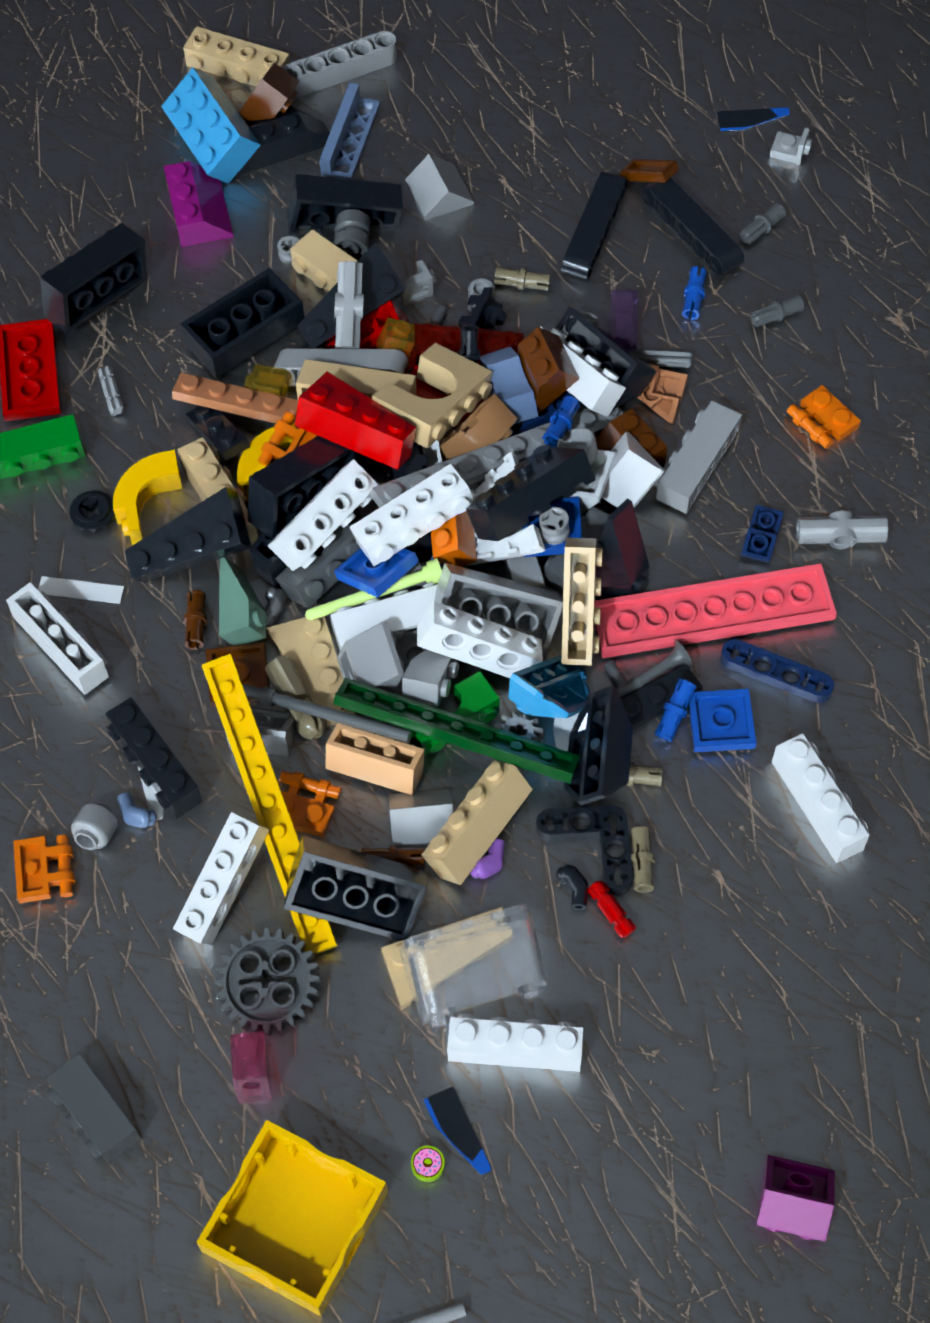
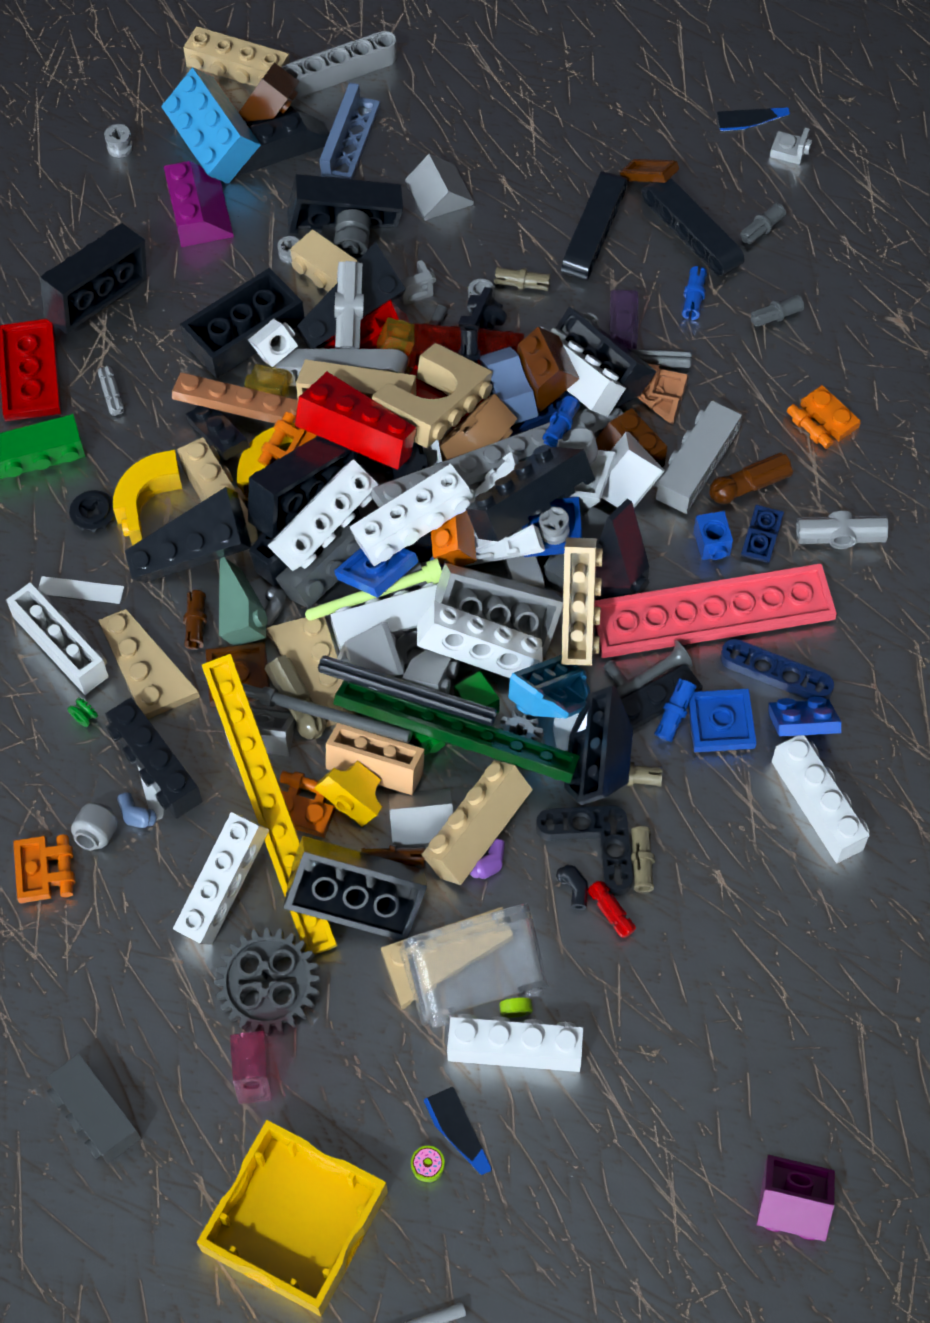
none -> green bush [67,697,98,727]
none -> tan wing [98,609,200,719]
none -> light grey wheel [104,124,133,158]
none -> white brick [248,319,298,367]
none -> yellow brick [314,761,382,827]
none -> black axle [318,655,497,726]
none -> lime tile [499,998,533,1018]
none -> blue brick [694,511,733,560]
none -> reddish brown piece [709,452,793,505]
none -> blue plate [768,697,841,737]

